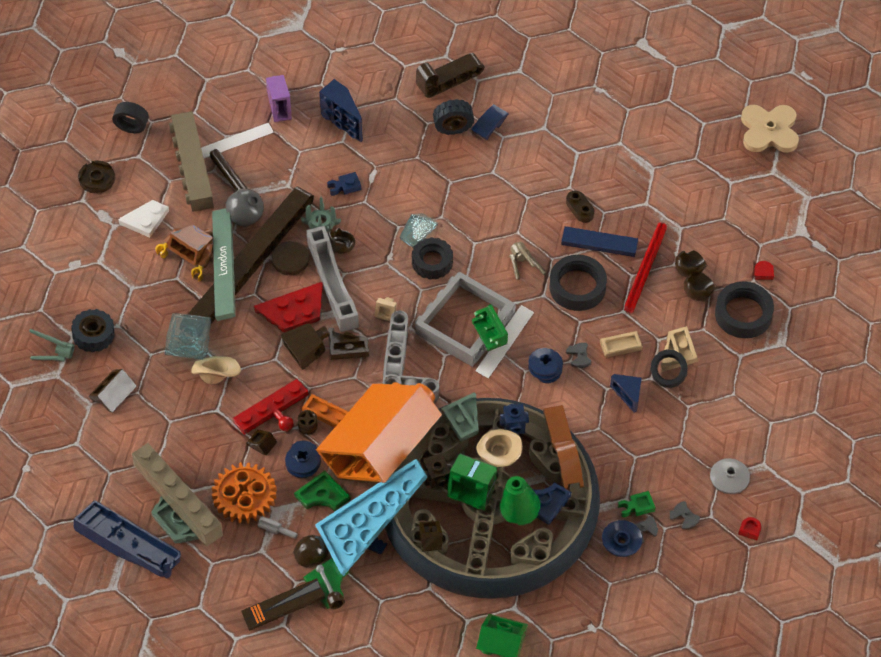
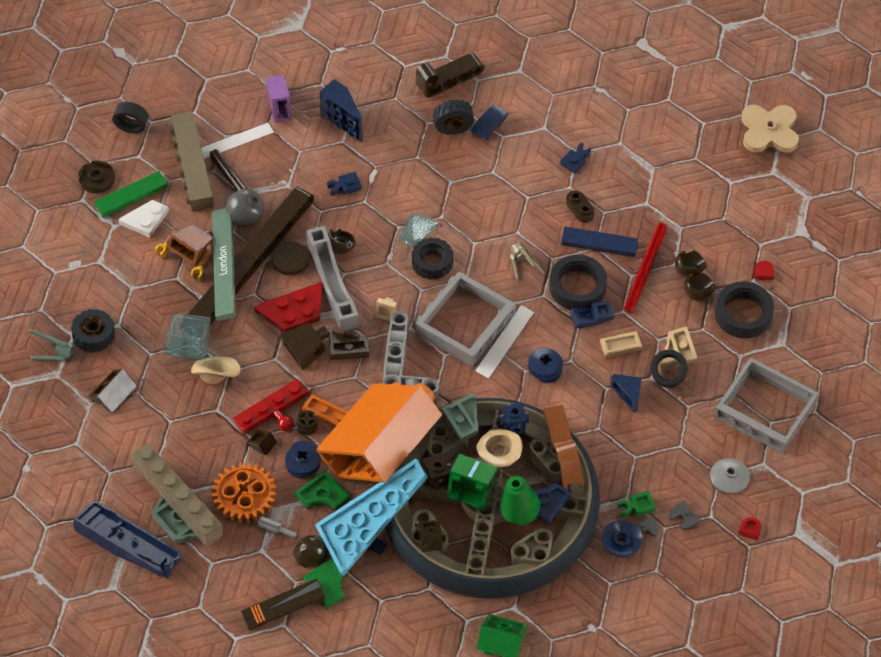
sand green piece [301,196,341,232] -> none
dark brown hinge [316,565,345,609] -> none
green hinge [472,304,508,351] -> none
dark grey piece [566,343,592,368] -> none
none -> green tile [94,171,168,218]
none -> dark blue plate [560,143,591,174]
none -> dark blue slope [570,301,615,328]
none -> light grey window [714,357,819,454]

